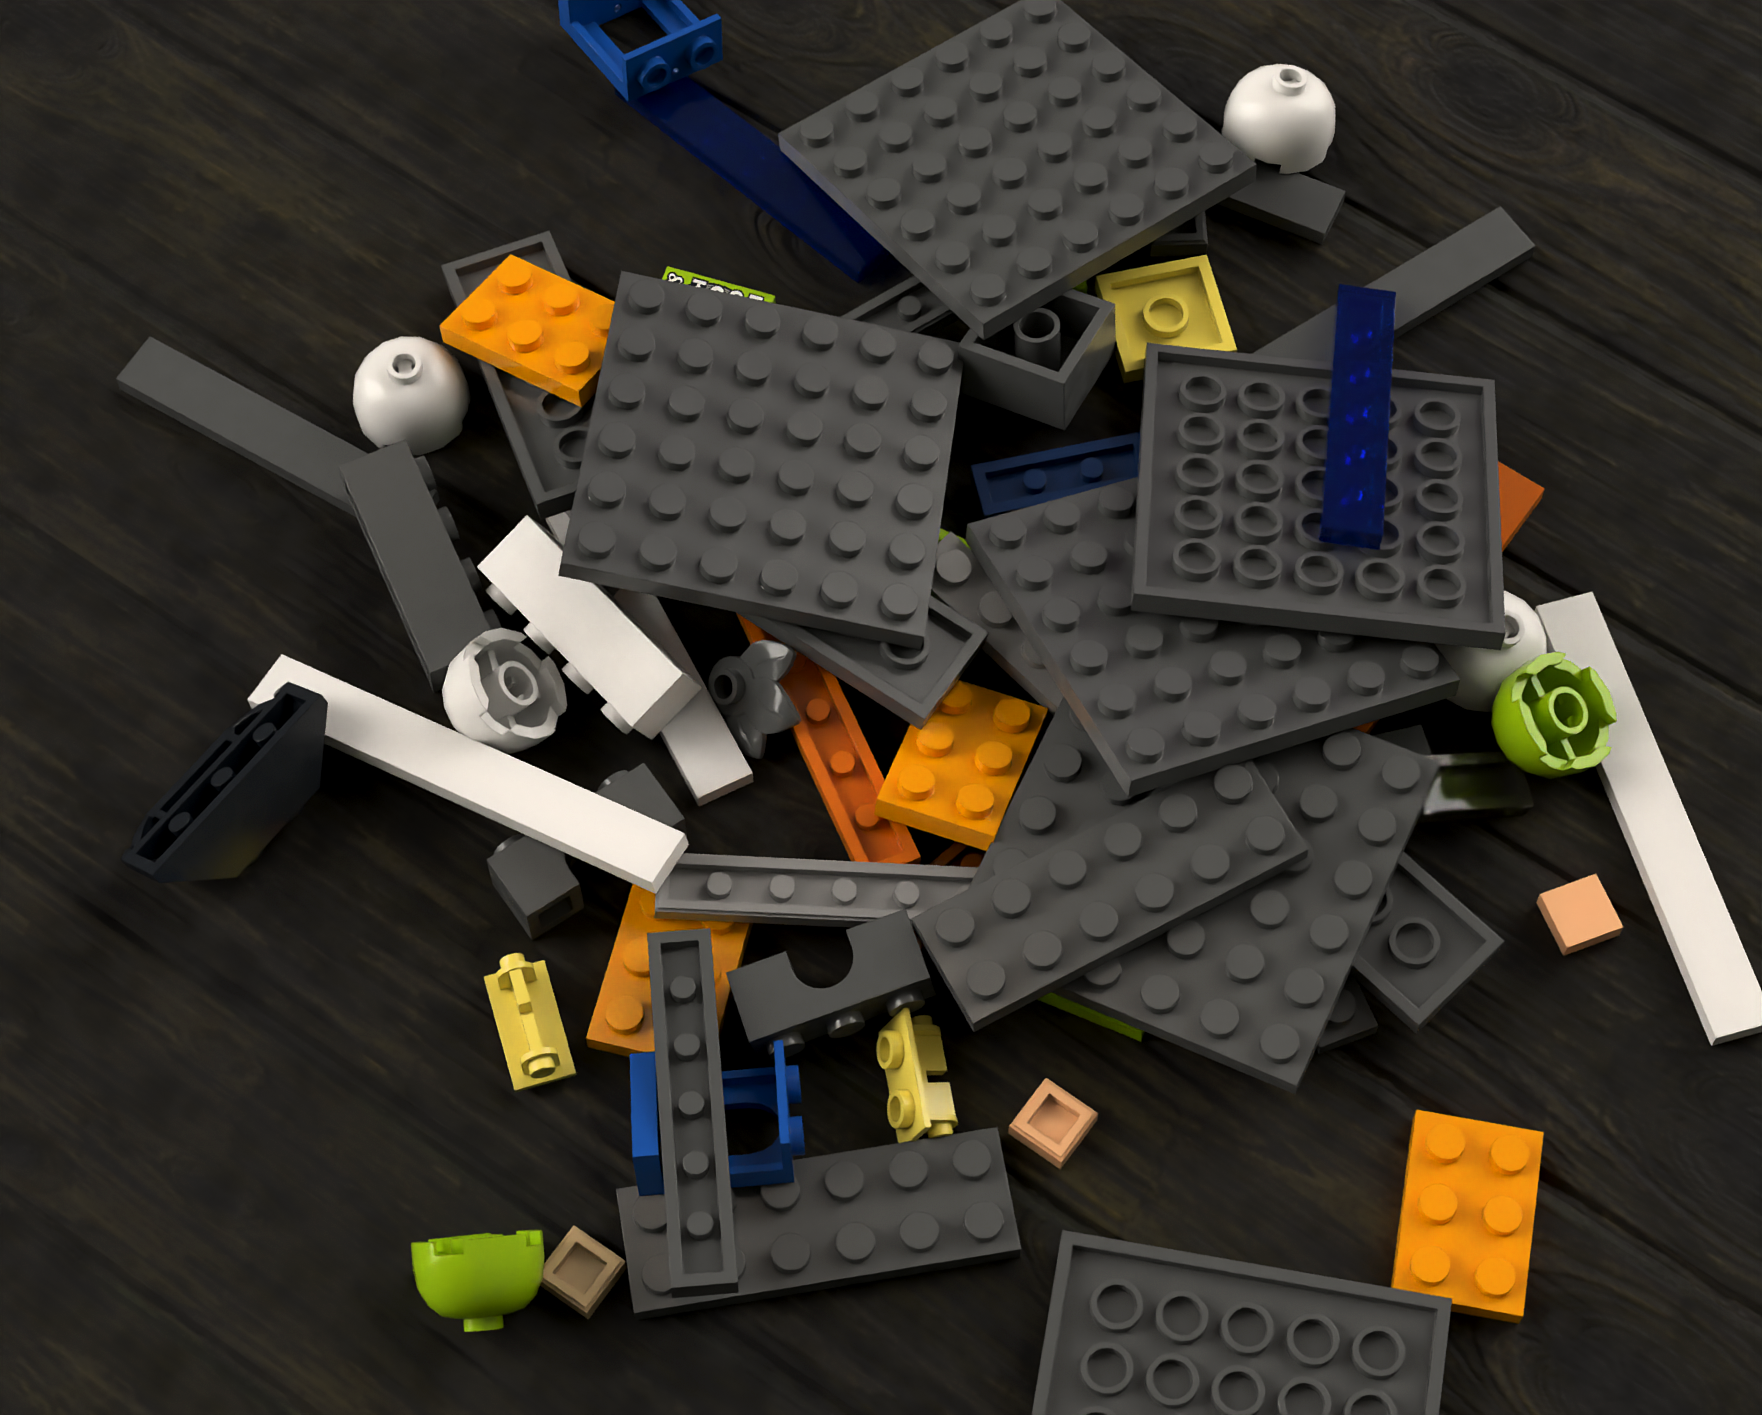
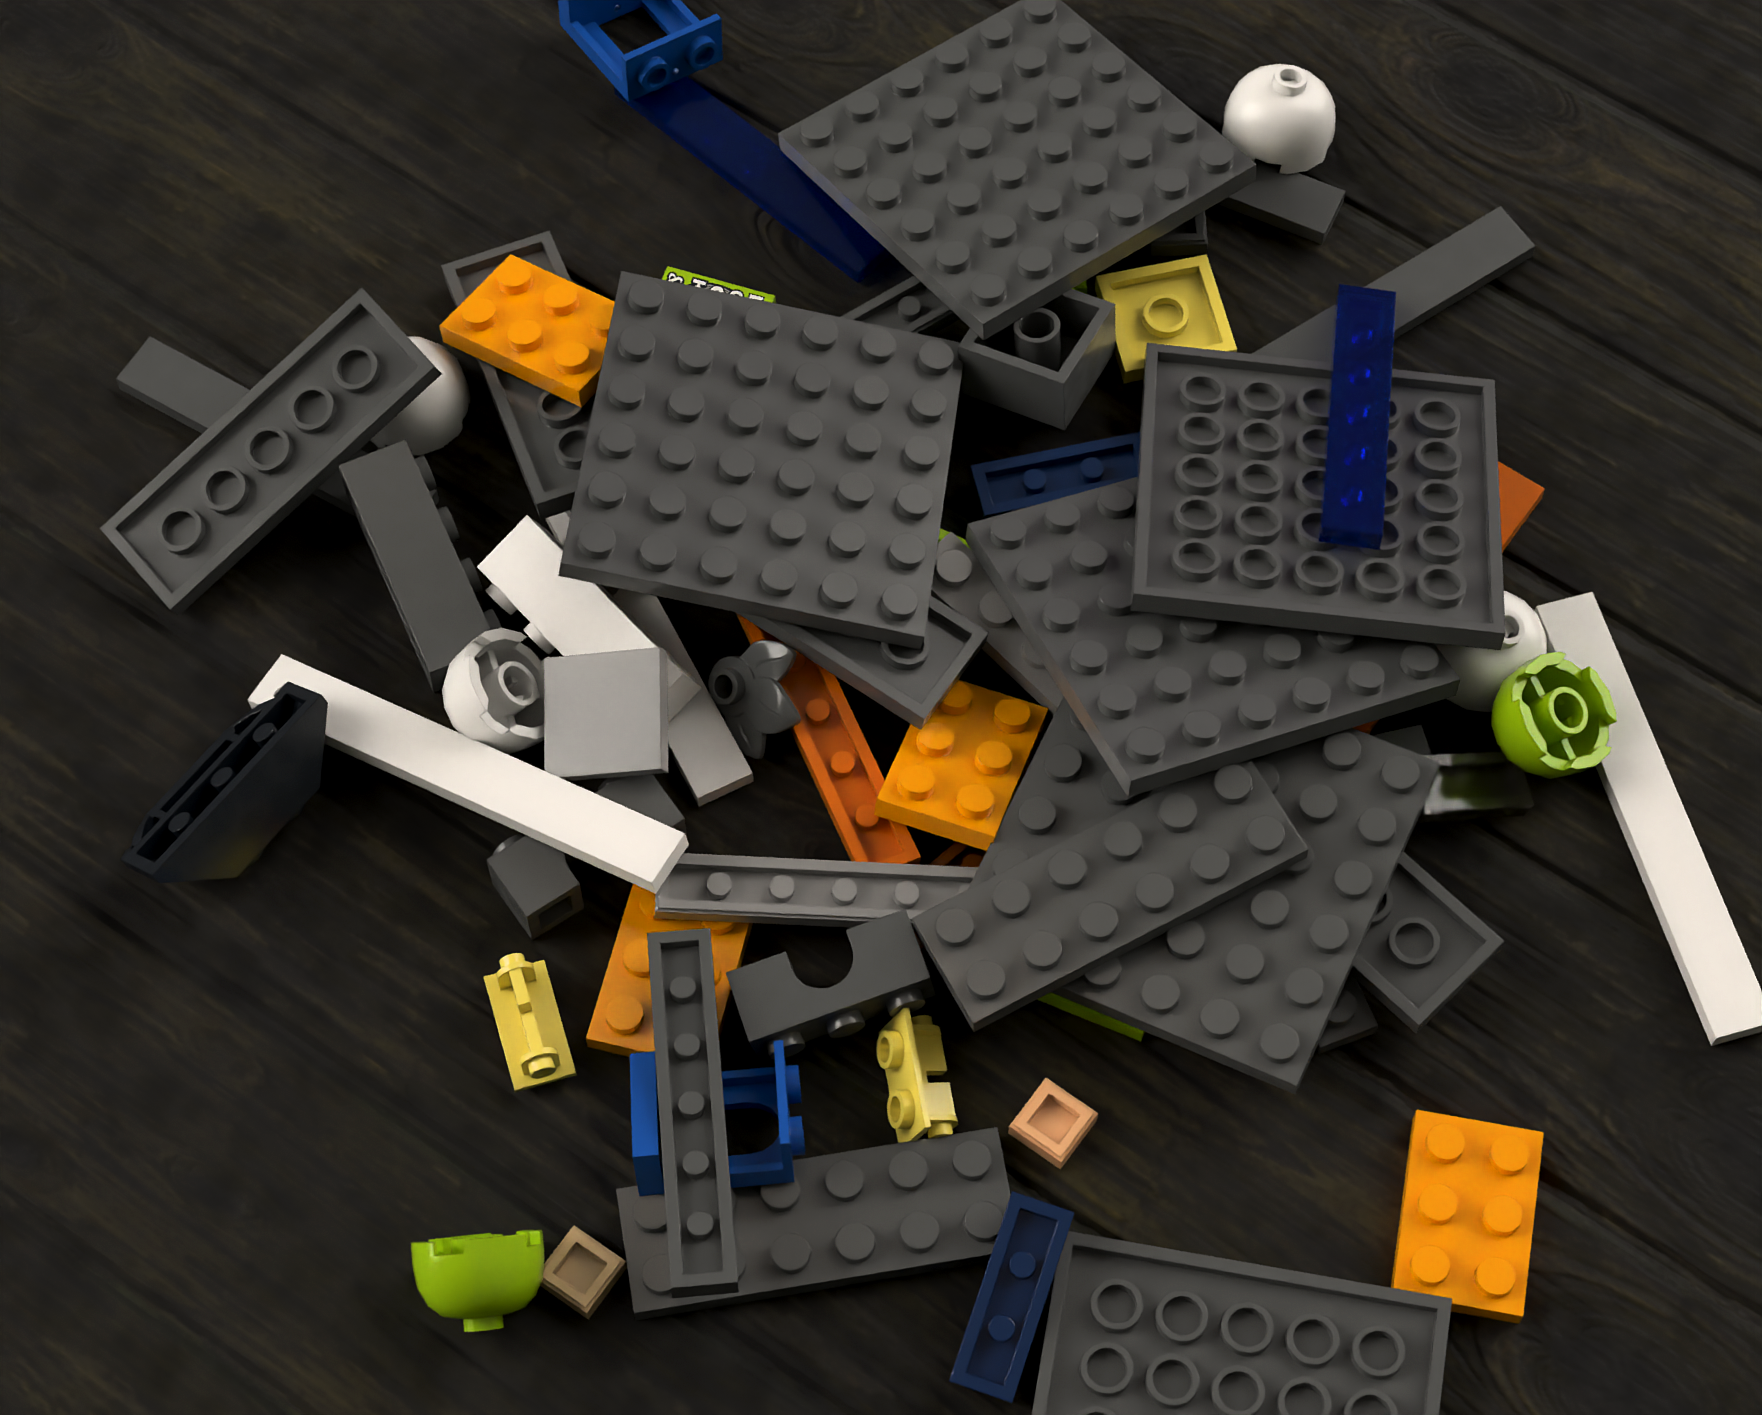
light nougat tile [1536,874,1623,956] -> none
none -> dark grey plate [100,288,442,616]
none -> light grey tile [544,647,668,781]
none -> dark blue plate [949,1191,1075,1403]

